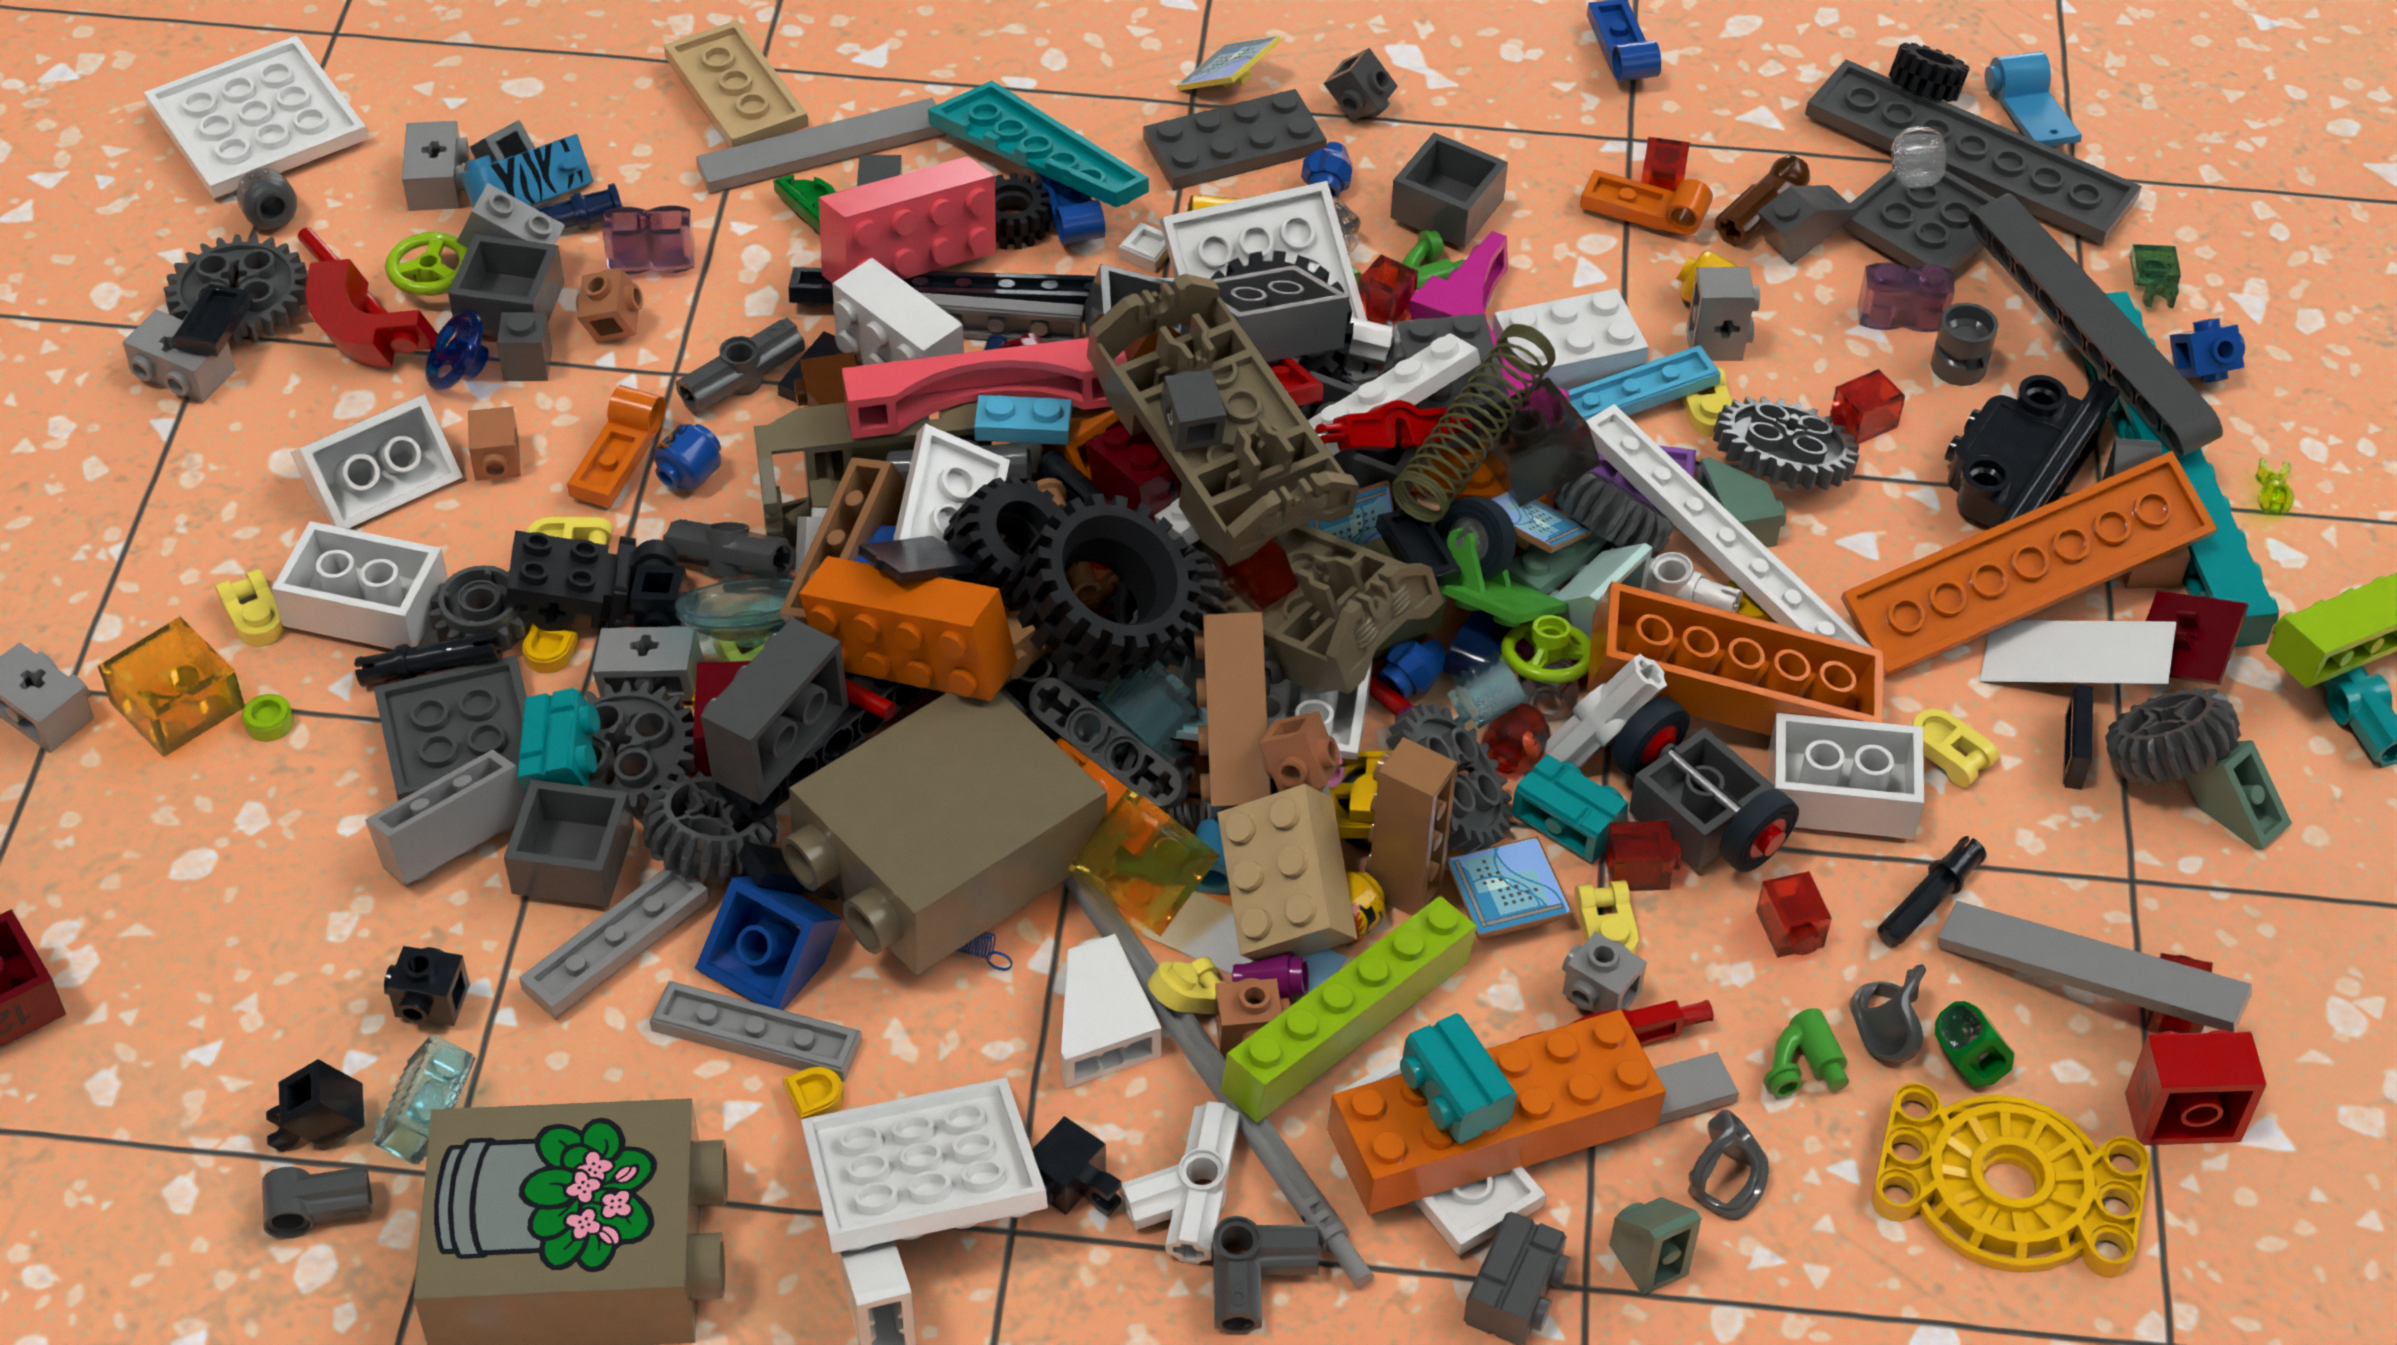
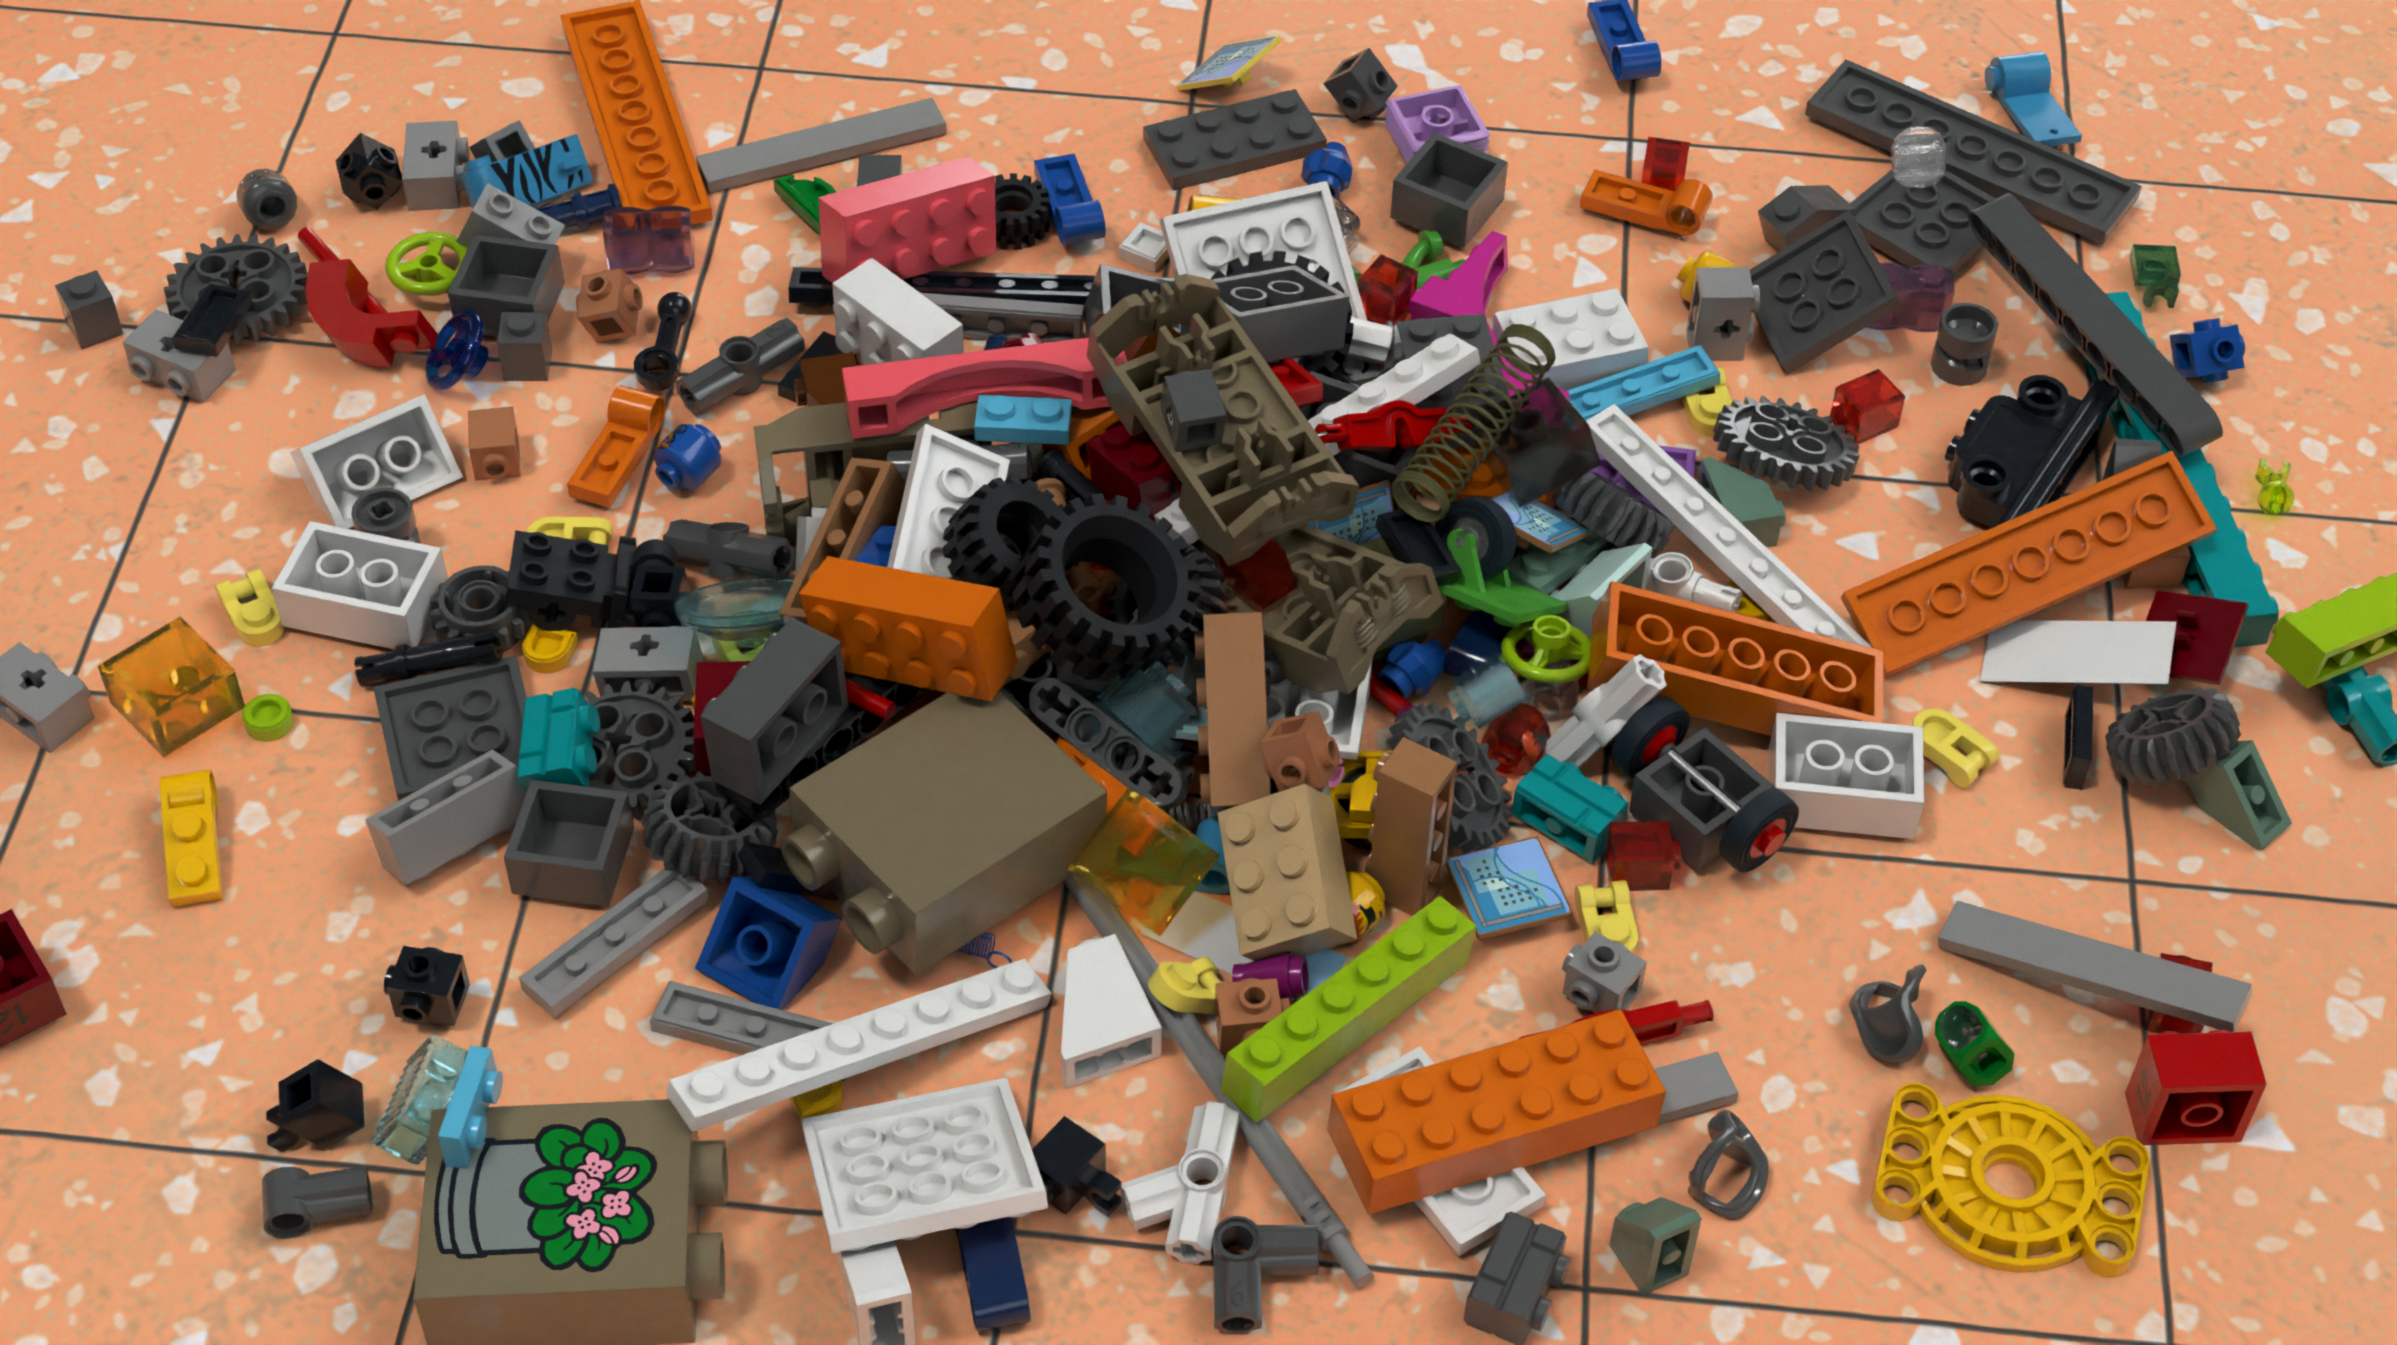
white plate [144,35,368,199] -> none
tan plate [664,20,808,148] -> none
black piece [858,536,975,582] -> none
teal wing [928,80,1149,208] -> none
teal brick [1400,1013,1517,1144] -> none
reddish brown piece [1715,155,1810,247] -> none
clear red brick [1756,871,1832,958] -> none
bright green plant [1763,1008,1849,1098] -> none
black axle [1877,836,1987,948] -> none
black tyre [1888,42,1970,102] -> none
none -> dark grey brick [55,270,124,349]
none -> yellow plate [159,769,223,907]
none -> black brick [335,133,402,210]
none -> dark grey wheel [351,488,421,544]
none -> medium azure plate [438,1045,503,1169]
none -> orange plate [560,0,713,237]
none -> black piece [634,292,692,391]
none -> white plate [666,959,1052,1132]
none -> dark blue beam [956,1217,1031,1332]
none -> lavender brick [1384,85,1490,163]
none -> dark grey plate [1750,210,1903,374]

